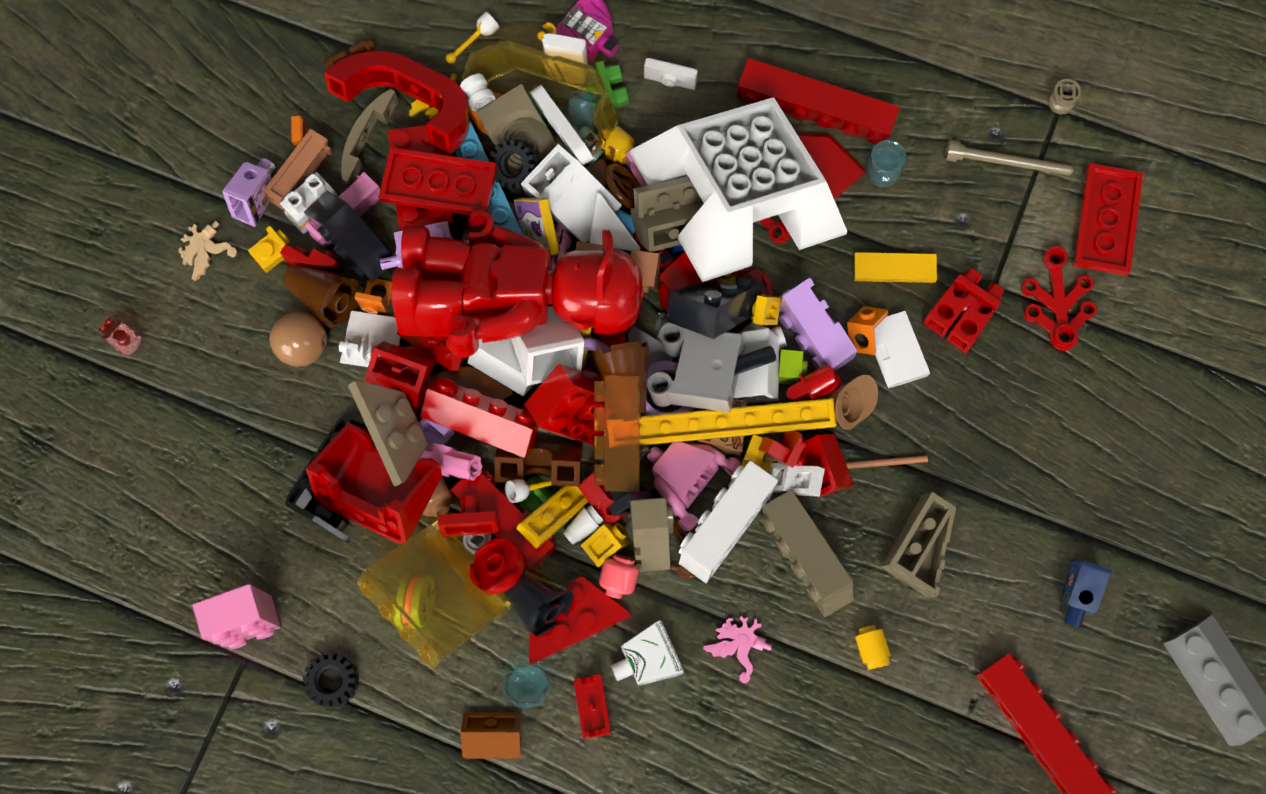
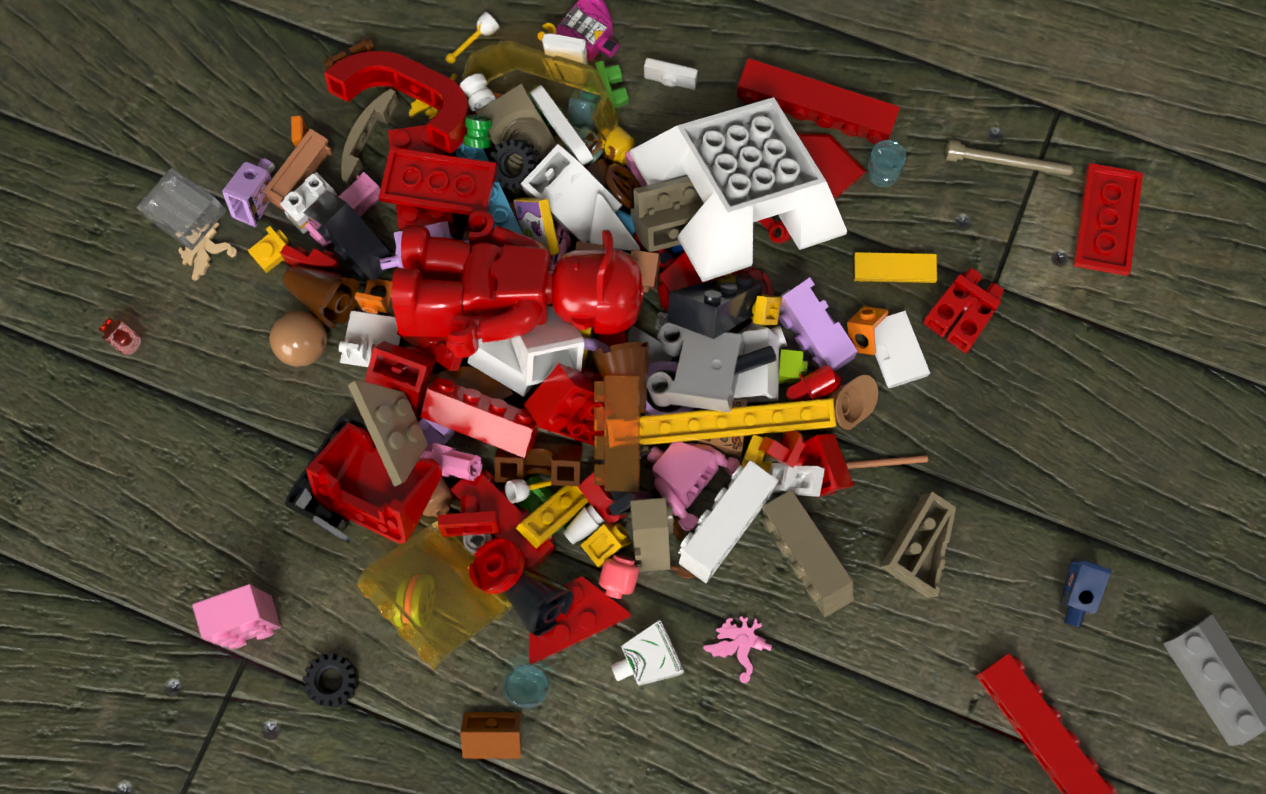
red hinge [573,674,612,739] -> none
yellow brick [855,625,891,670] -> none
red plant [1021,246,1097,351] -> none
dark tan wheel [1048,79,1081,114] -> none
none -> clear brick [137,168,227,251]
none -> green wheel [463,115,492,148]

